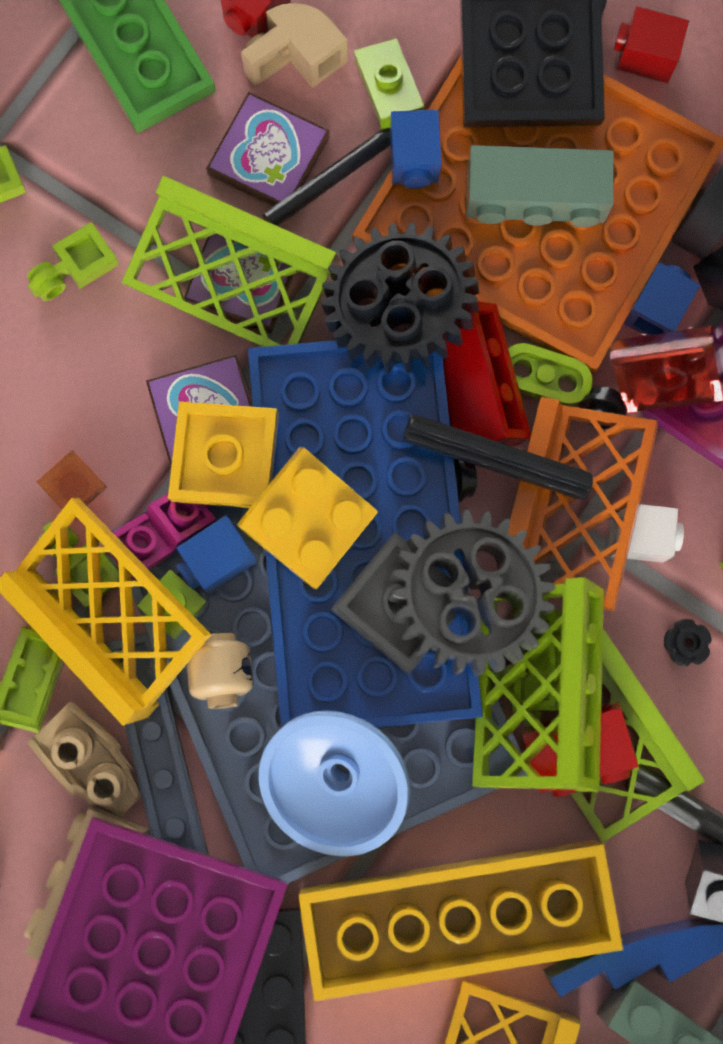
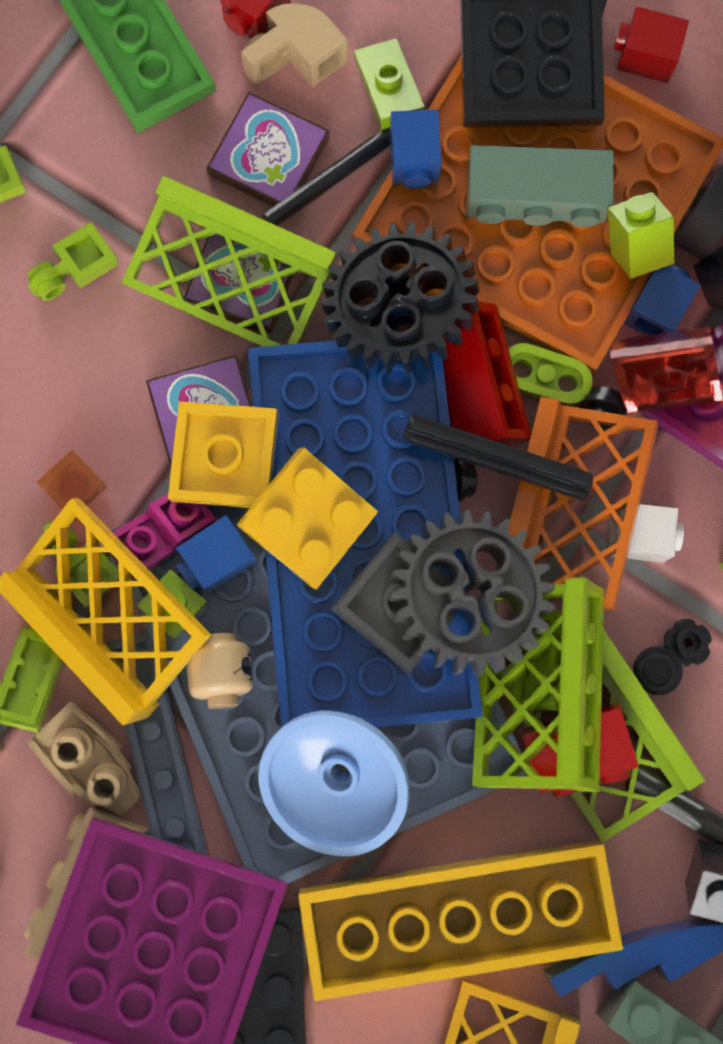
none -> lime brick [608,192,675,279]
none -> black plate [633,646,683,695]

